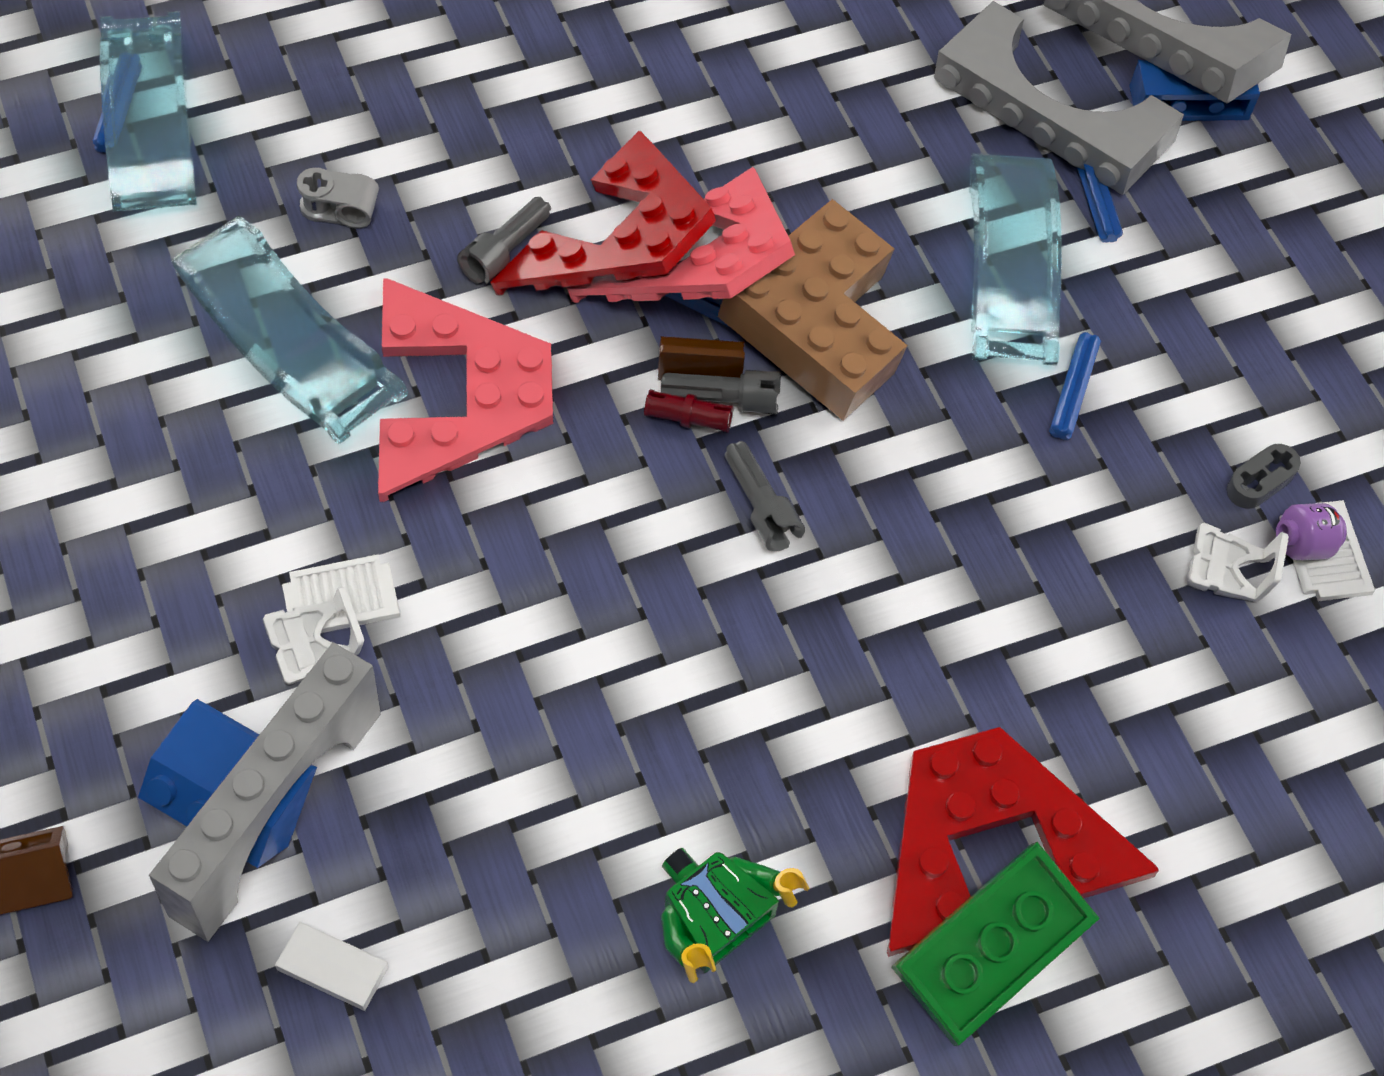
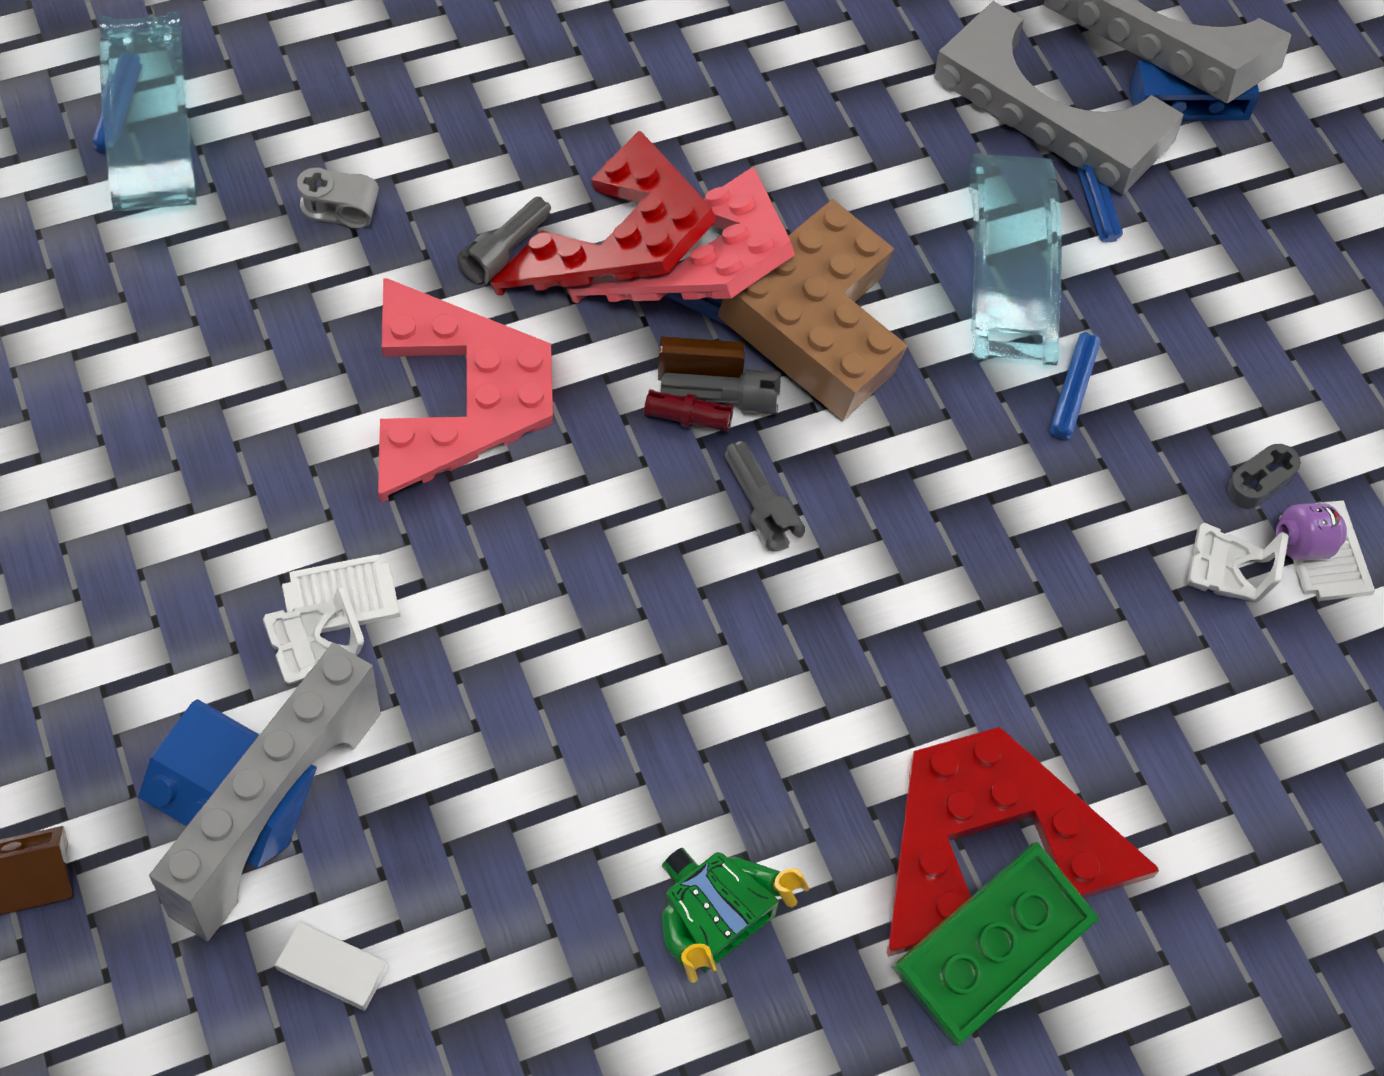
clear light blue windscreen [171,215,408,444] -> none

